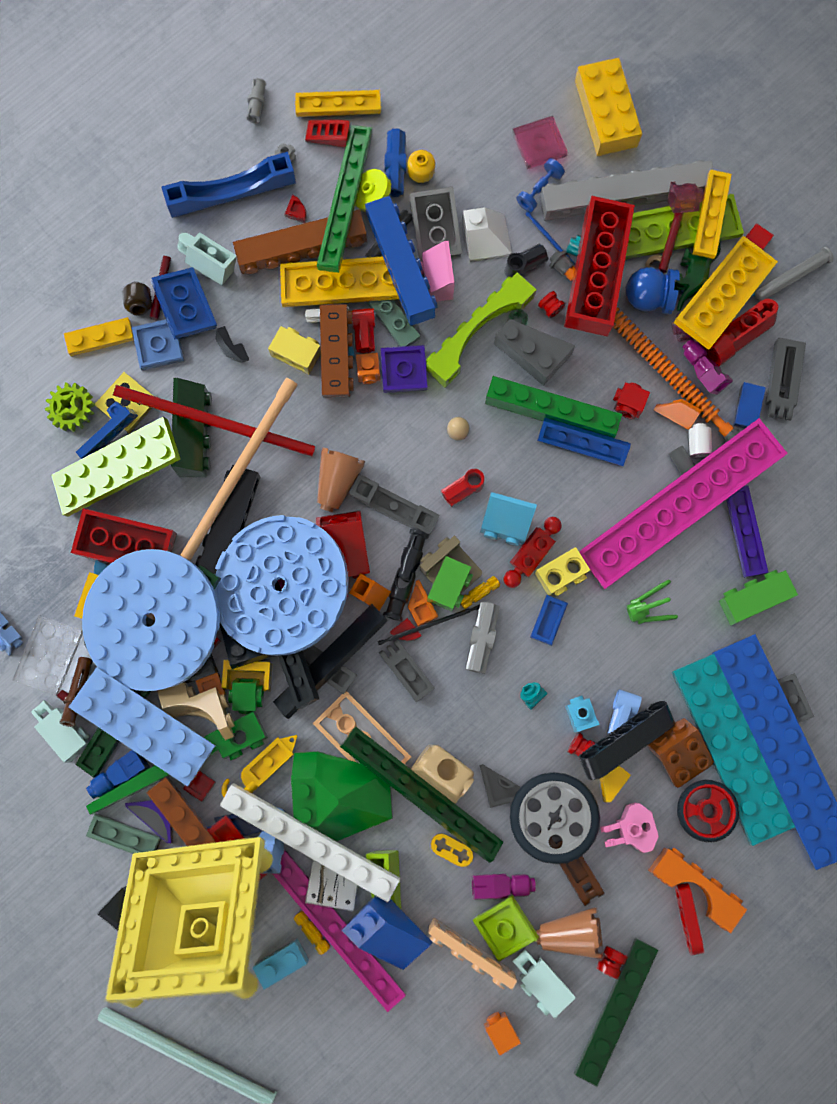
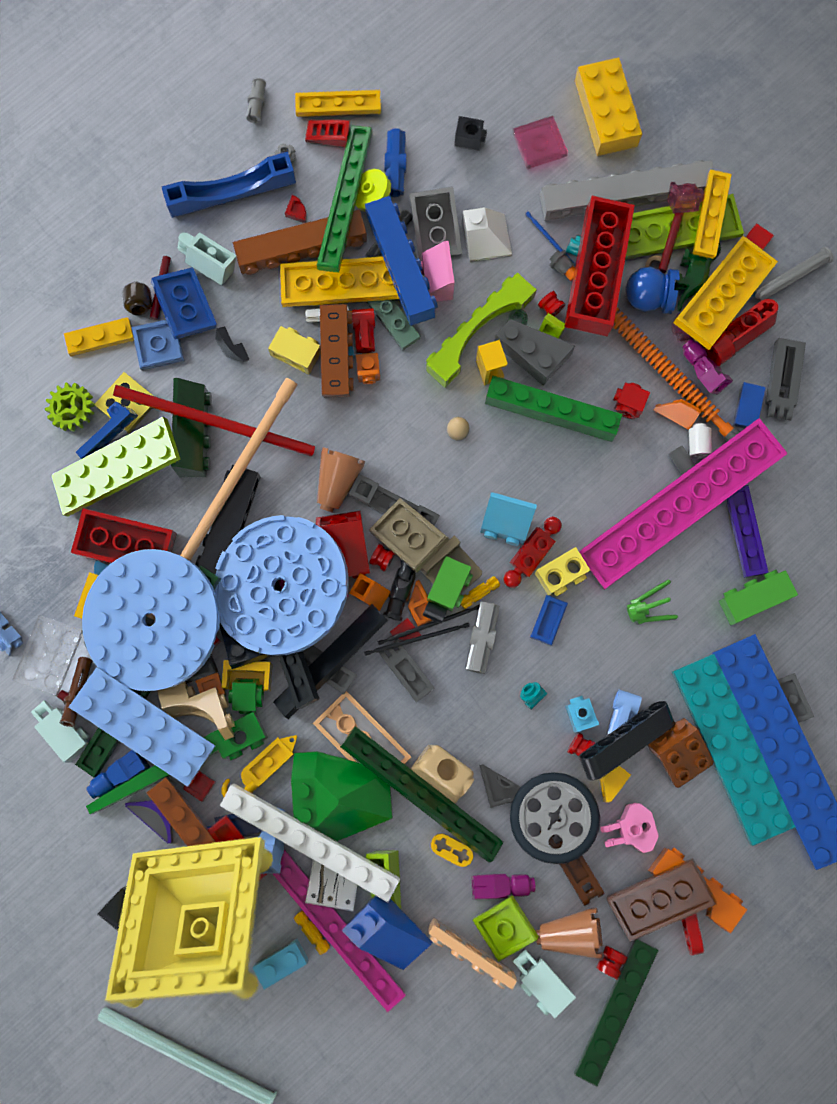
sand green tile [86,813,162,854] -> none
dark purple plate [380,345,428,393] -> none
yellow head [407,150,435,183] -> none
red piece [441,469,484,507] -> none
orange brick [484,1011,521,1055] -> none
black piece [505,243,549,277] -> none
blue wheel [516,158,565,212] -> none
blue plate [537,418,631,466] -> none
red wheel [677,780,739,842] -> none
none -> black piece [364,622,470,656]
none -> dark tan tile [369,498,449,572]
none -> red wheel [369,543,395,572]
none -> black hinge [423,601,448,624]
none -> black brick [454,116,487,151]
none -> yellow panel [476,340,507,385]
none -> lime plate [539,313,566,339]
none -> reddish brown tile [607,858,717,942]

